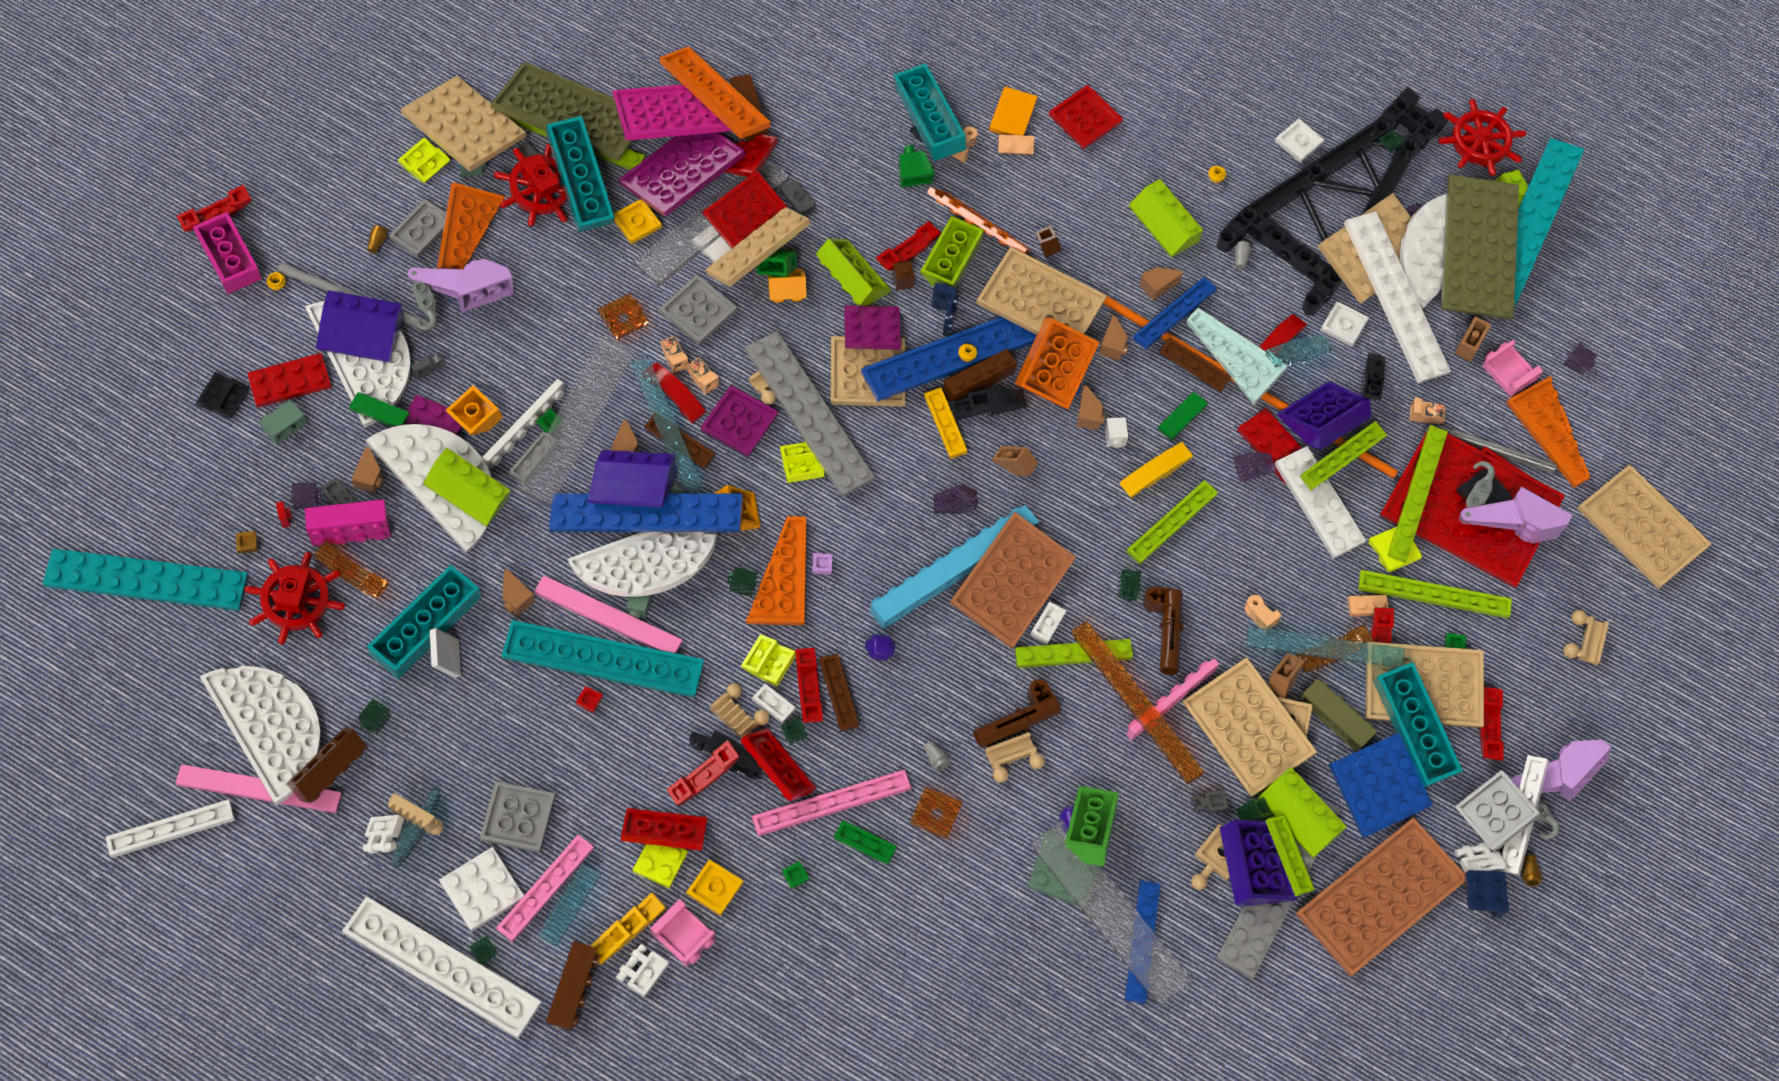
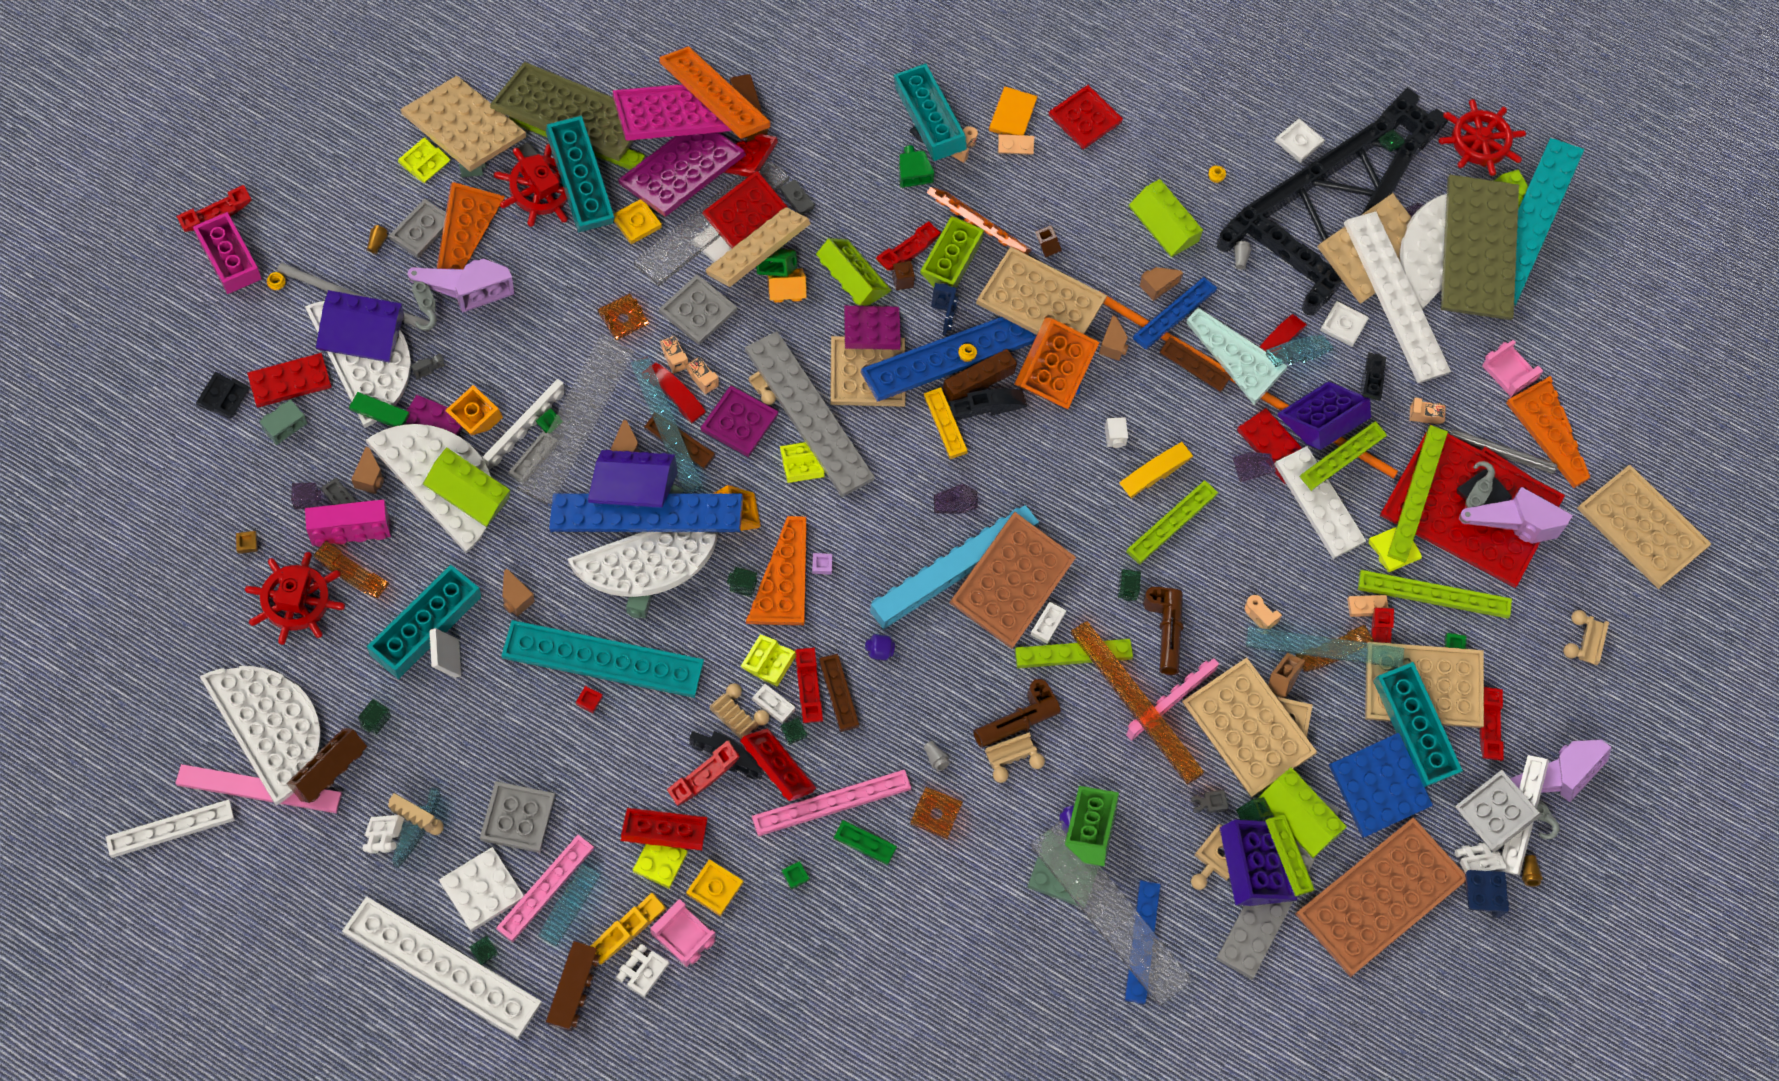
teal plate [42,548,249,611] -> none
red plate [275,501,292,528] -> none
bright pink tile [534,575,683,653] -> none
medium nougat slope [992,446,1039,476] -> none
medium nougat slope [1076,386,1105,430] -> none
green tile [1157,392,1208,441] -> none
olive brick [1299,679,1377,752] -> none
medium nougat brick [1454,316,1491,362] -> none
clear purple brick [1564,343,1597,376] -> none

